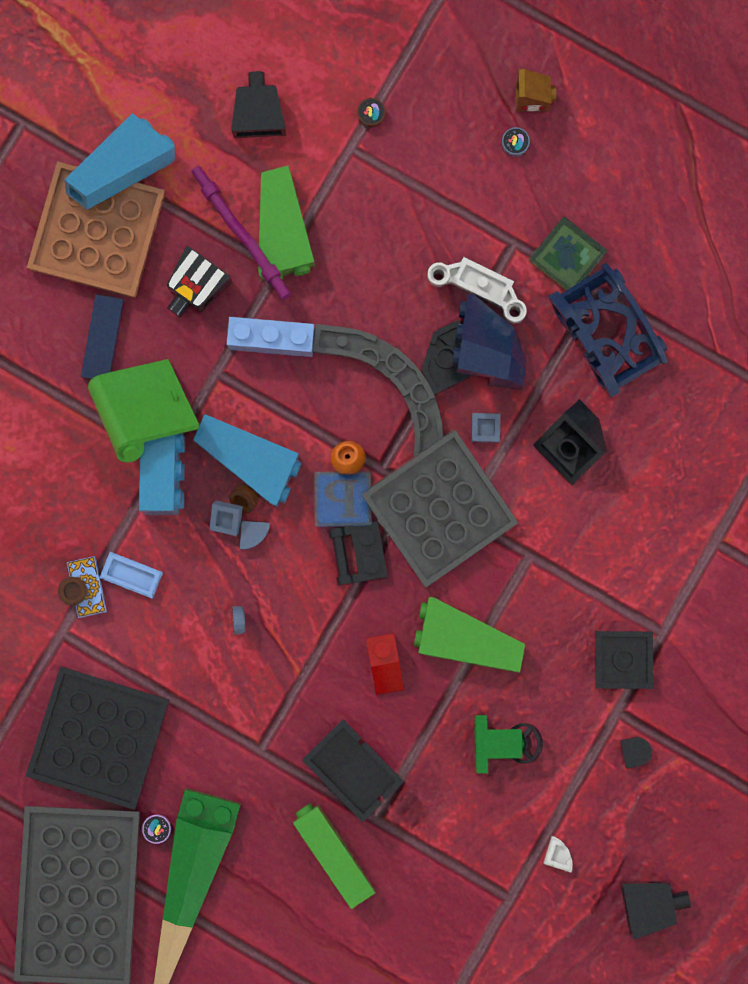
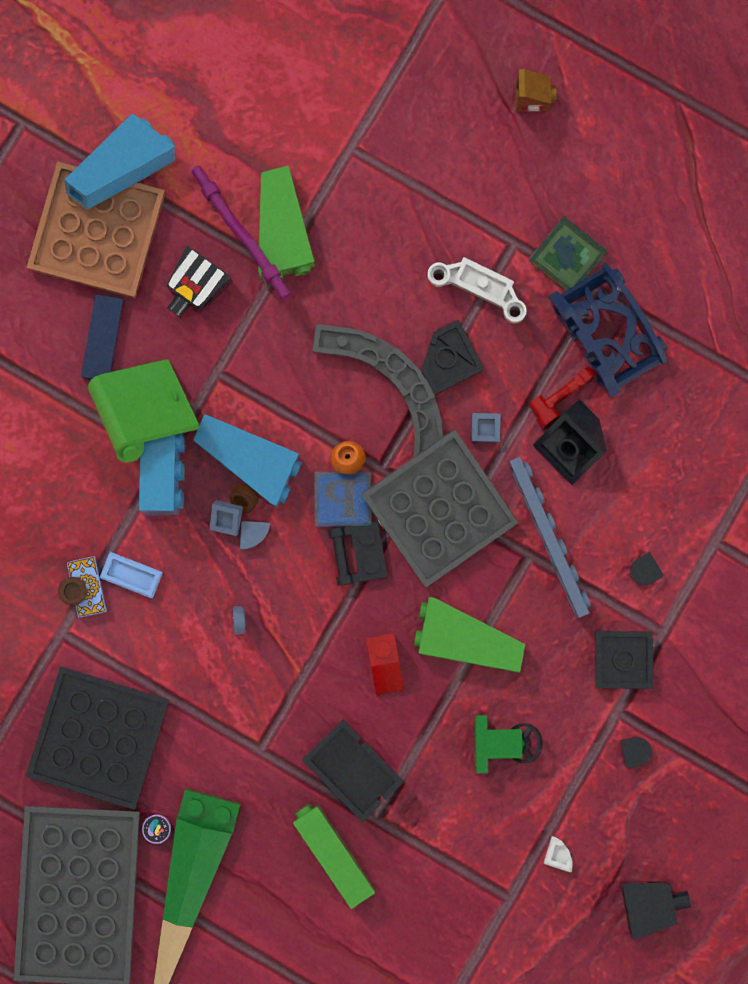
light blue brick [227,317,315,357] -> none
black torso [232,71,286,138] -> none
tile [357,98,385,128] -> none
dark blue brick [452,294,527,390] -> none
tile [501,127,530,157] -> none
none -> sand blue plate [508,457,591,619]
none -> red brick [528,366,595,429]
none -> black tile [630,552,664,586]

